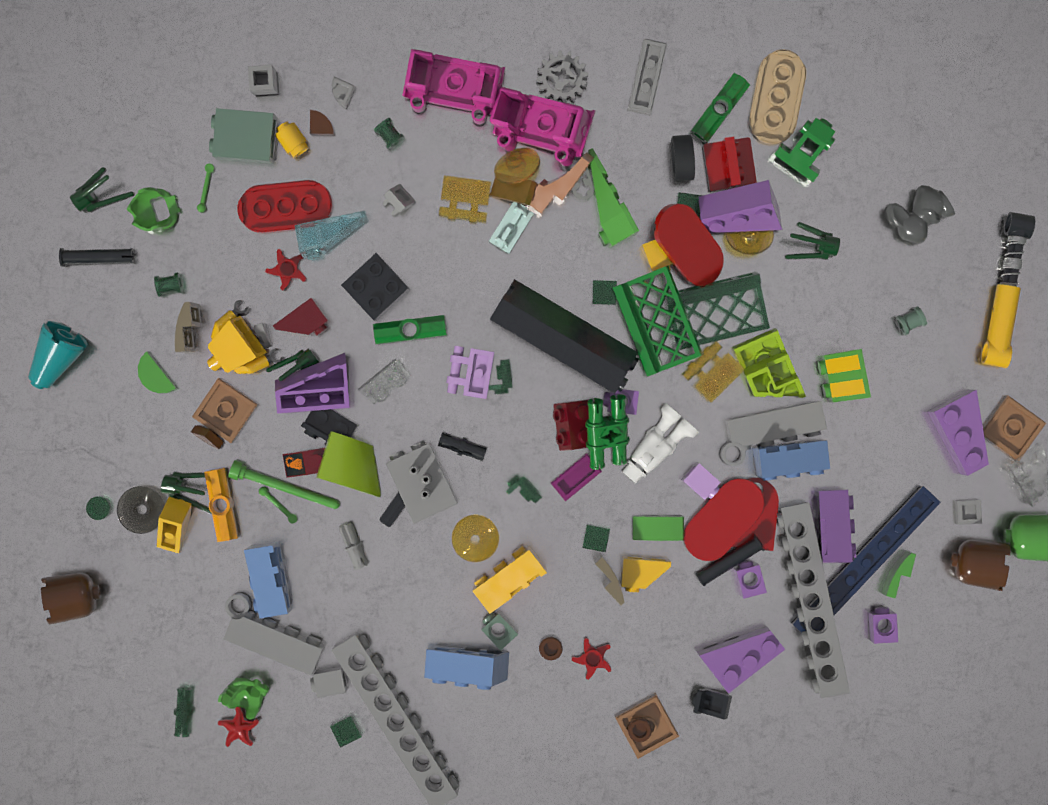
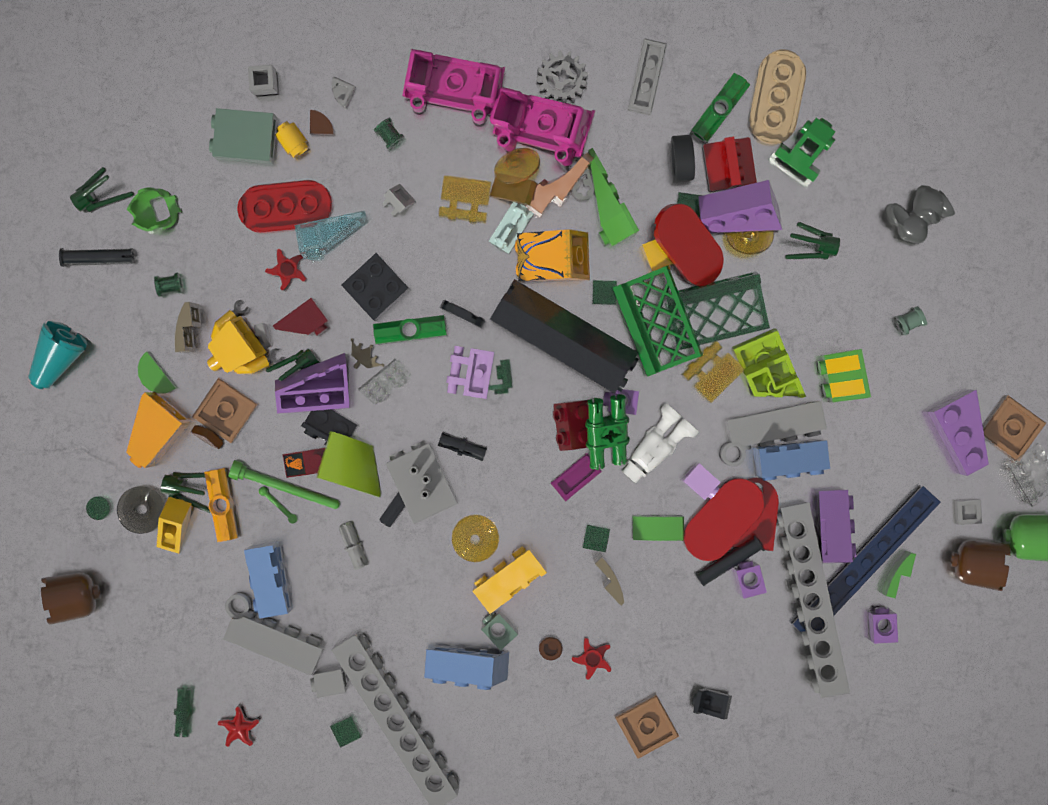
bright green hinge [197,163,215,212] -> none
bright green helmet [218,678,269,720] -> none
clear green bracket [506,474,543,503] -> none
yellow slope [620,556,671,592] -> none
reddish brown tile [627,717,652,742] -> none
medium lavender wedge [696,626,785,694] -> none
piece [981,212,1036,368] -> none
none -> light orange slope [126,392,191,468]
none -> dark tan piece [350,339,384,369]
none -> black tile [440,300,486,329]
none -> light orange slope [515,229,590,282]

